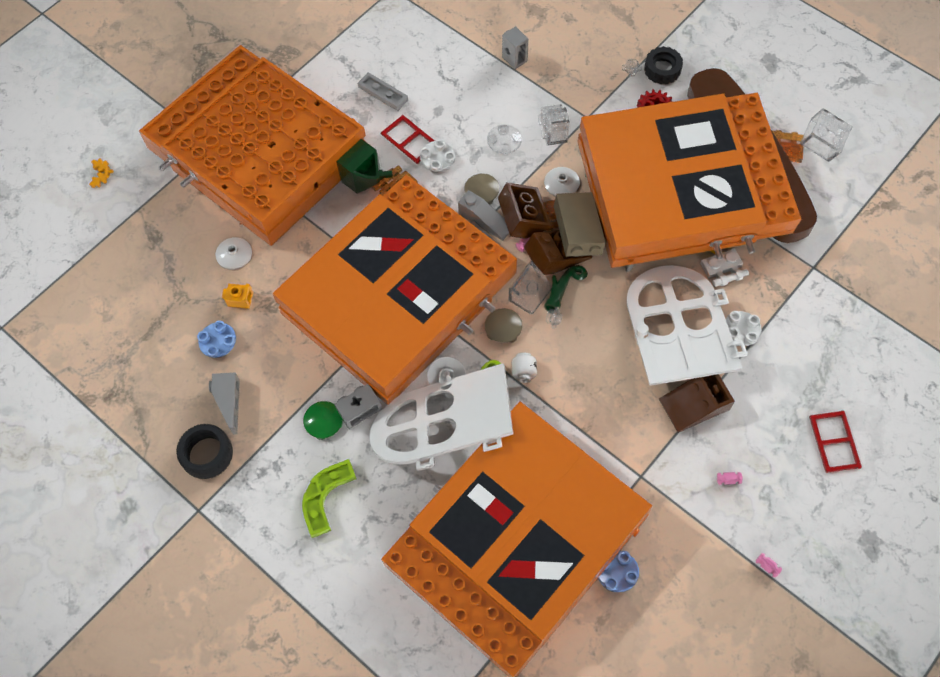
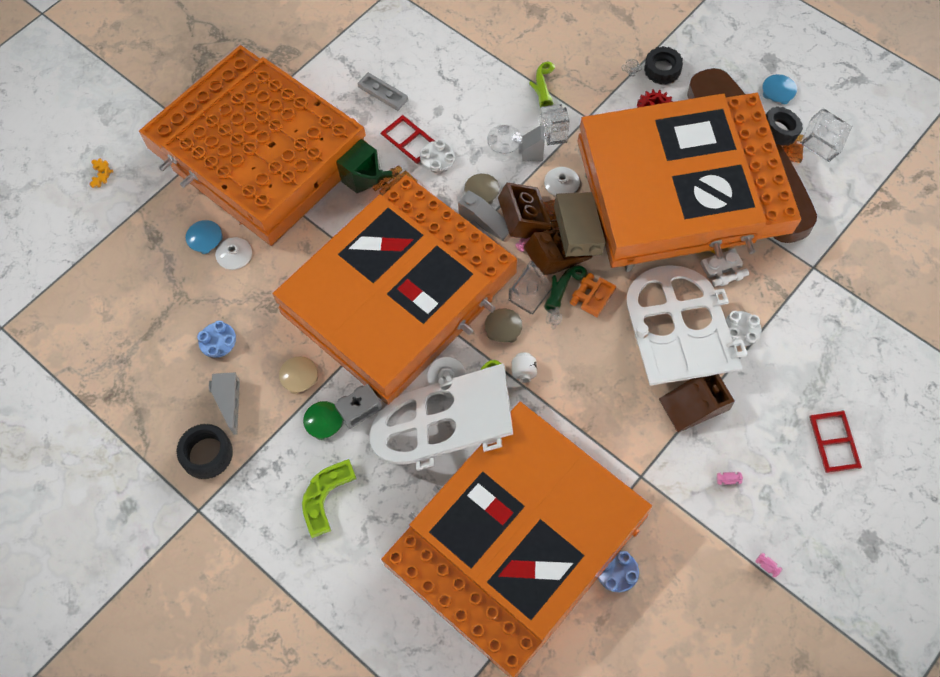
light orange brick [222,283,253,309] -> none
light grey brick [502,26,529,70] -> none
none -> dark azure dish [185,220,223,254]
none -> tan dish [279,356,318,394]
none -> light grey slope [518,125,545,161]
none -> lime plant [529,61,555,109]
none -> orange plate [570,273,616,318]
none -> dark azure dish [762,74,797,104]
none -> black tyre [766,106,803,146]

